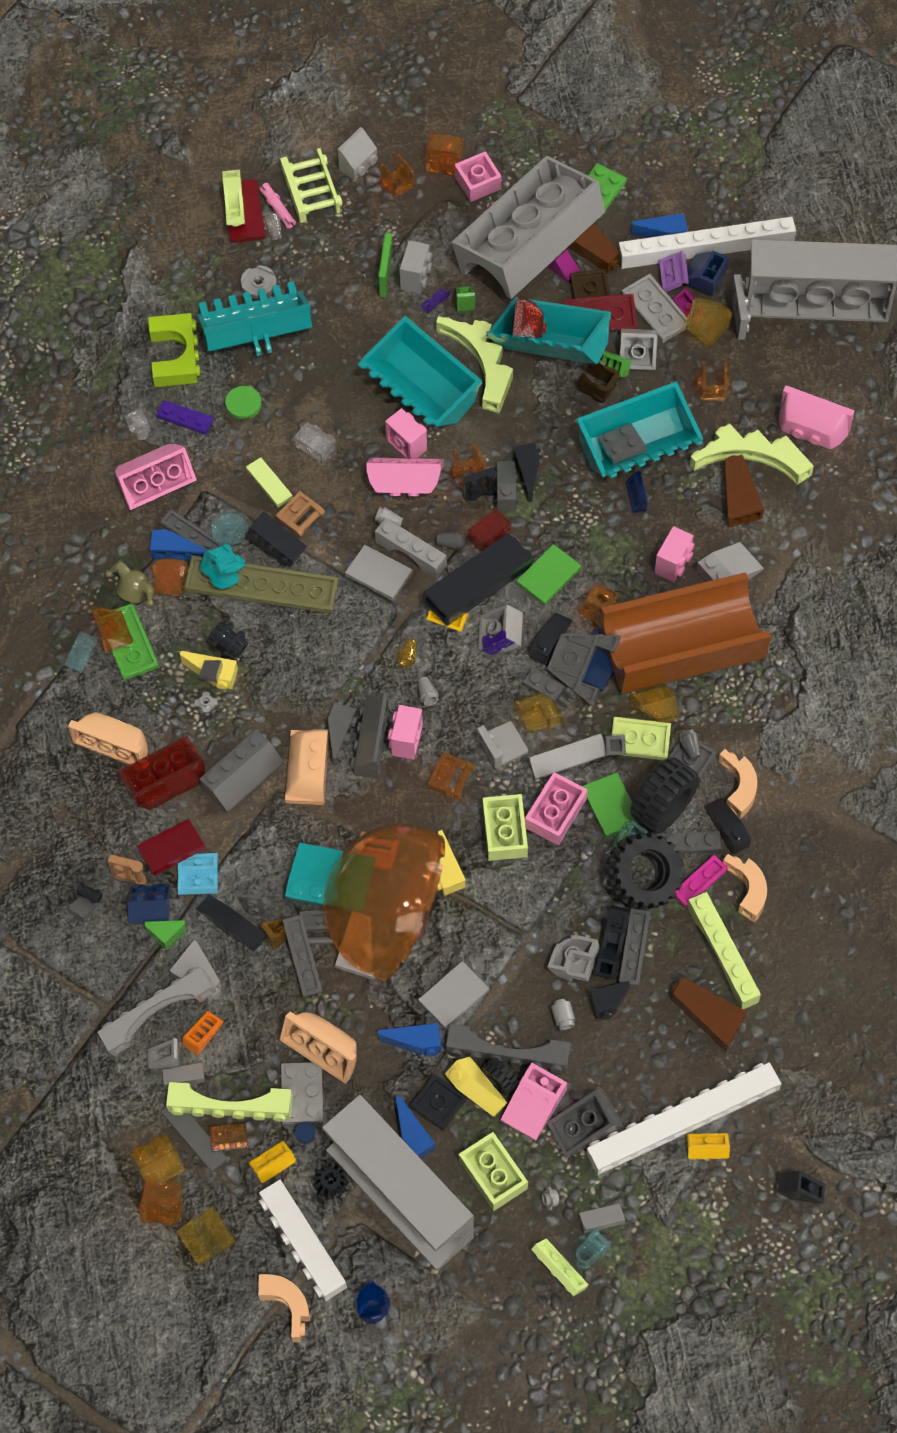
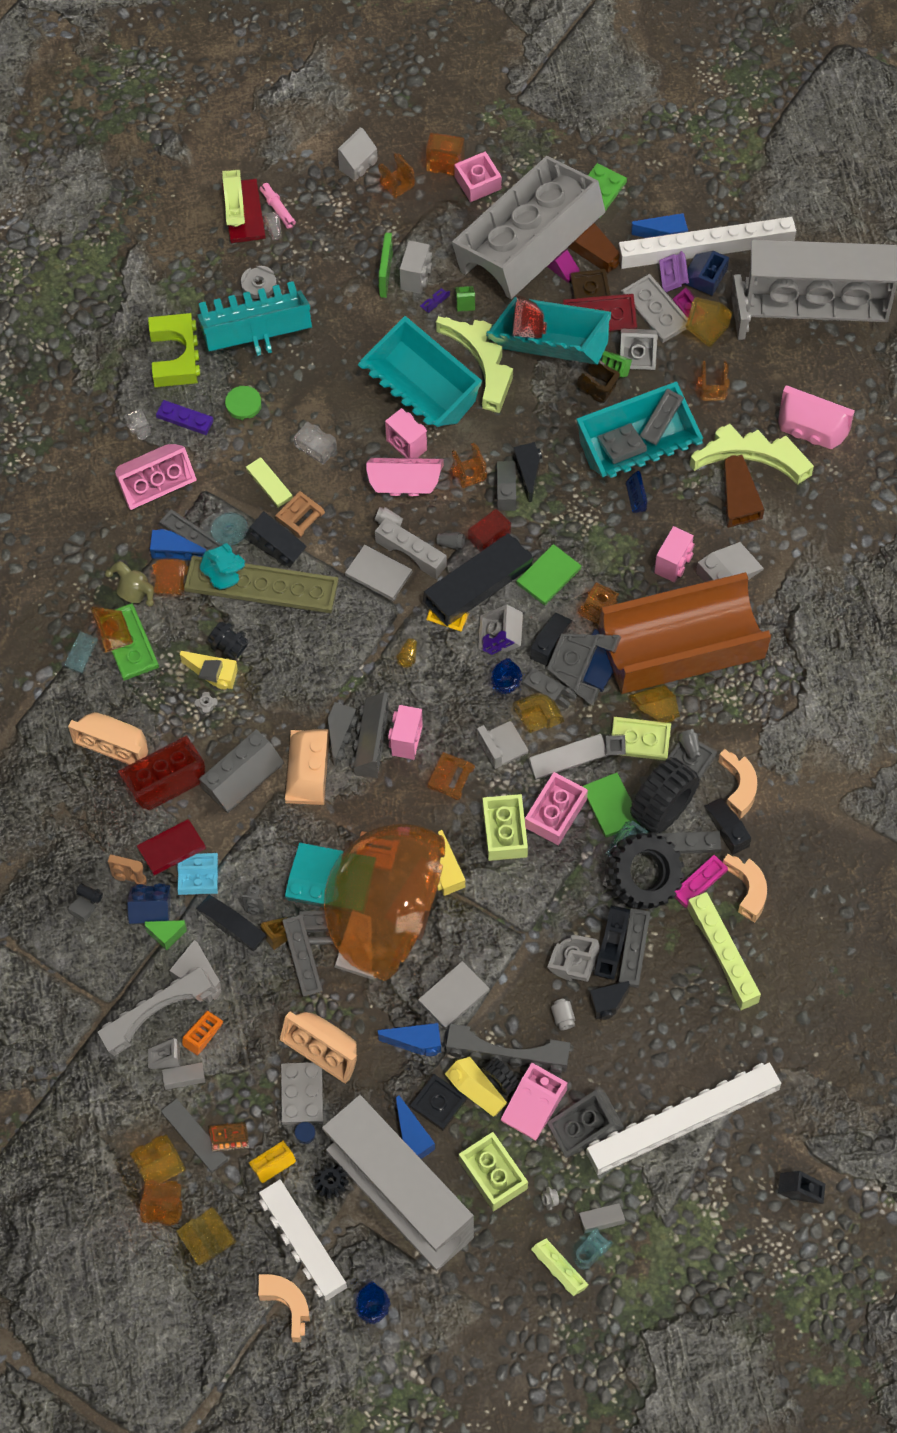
yellowish green arch [166,1082,293,1122] -> none
yellowish green fence [280,148,342,223] -> none
light grey cone [418,677,439,706] -> none
black plate [463,468,496,501] -> none
reddish brown slope [671,977,747,1051] -> none
yellow slope [687,1133,730,1159] -> none
none -> clear blue hair [490,658,522,695]
none -> dark grey tile [640,389,684,446]

